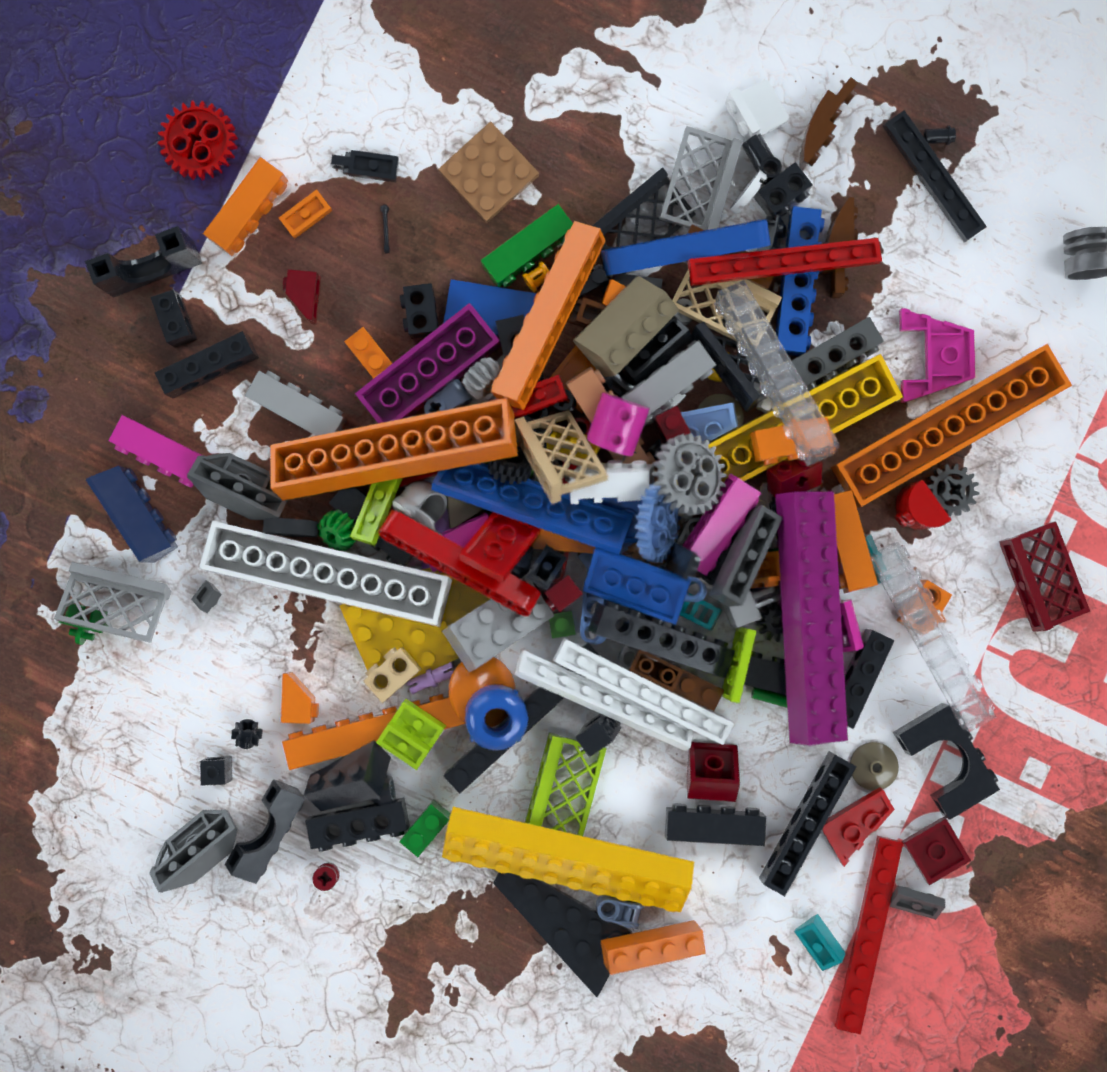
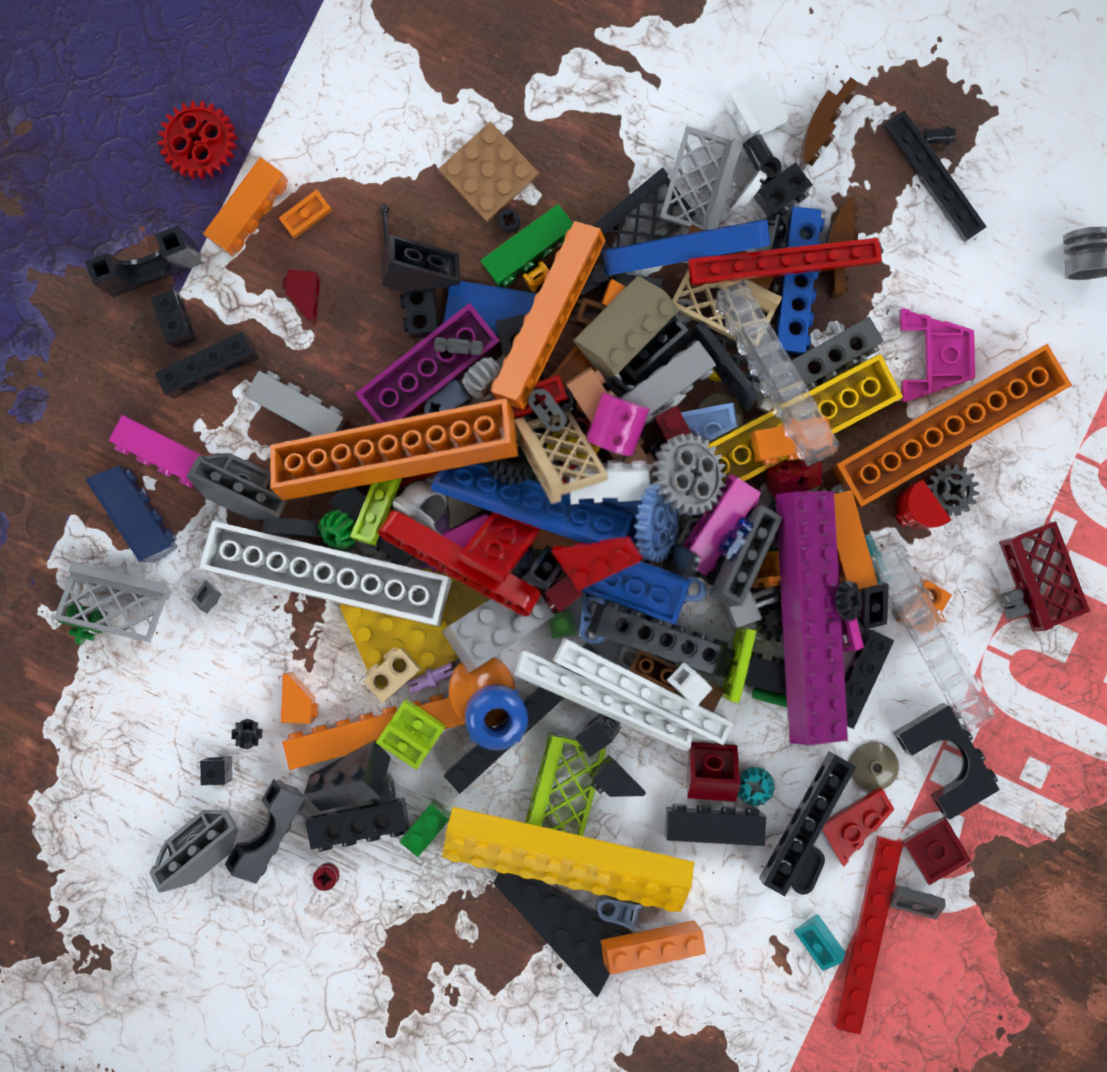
black hinge [331,150,399,182] -> none
orange brick [344,327,393,379] -> none
teal slope [680,593,723,631] -> none
none -> black slope [382,234,461,292]
none -> dark grey axle [434,337,483,355]
none -> black bush [499,209,521,233]
none -> dark grey beam [529,389,567,431]
none -> red wing [552,537,642,591]
none -> black slope [588,755,647,797]
none -> white brick [667,662,713,707]
none -> clear blue plate [717,516,754,561]
none -> teal gear [738,767,775,807]
none -> black tile [791,846,825,895]
none -> black gear [835,581,864,621]
none -> black slope [857,583,889,630]
none -> dark grey wheel [998,589,1030,619]

